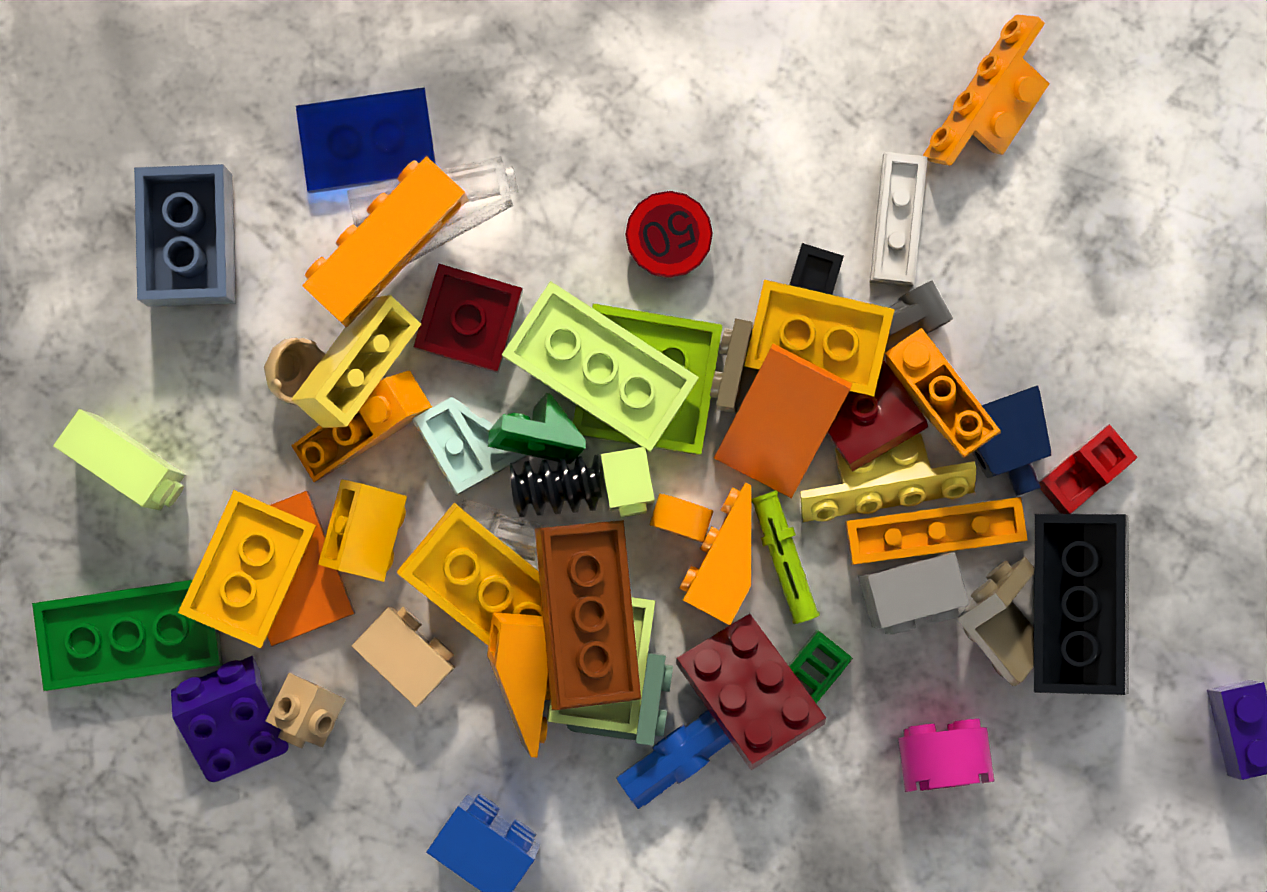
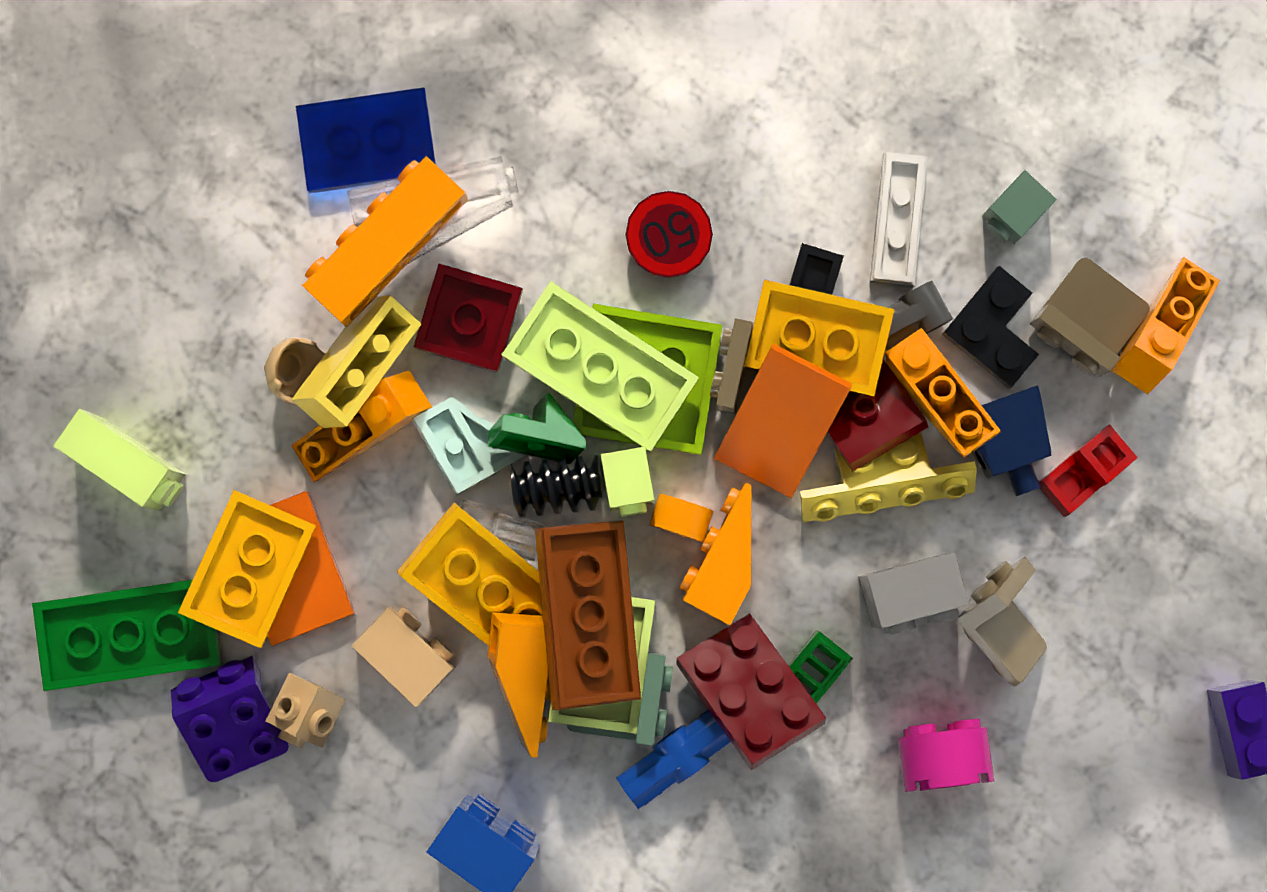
sand blue brick [134,164,236,307] -> none
yellow brick [318,479,407,582] -> none
lime pin [751,490,820,624] -> none
light orange plate [845,497,1028,565] -> none
light orange bracket [923,15,1050,166] -> none
black slope [1034,514,1129,695] -> none
none -> black plate [942,266,1039,389]
none -> sand green brick [982,170,1057,244]
none -> dark tan bracket [1030,258,1150,377]
none -> light orange slope [1111,257,1220,395]

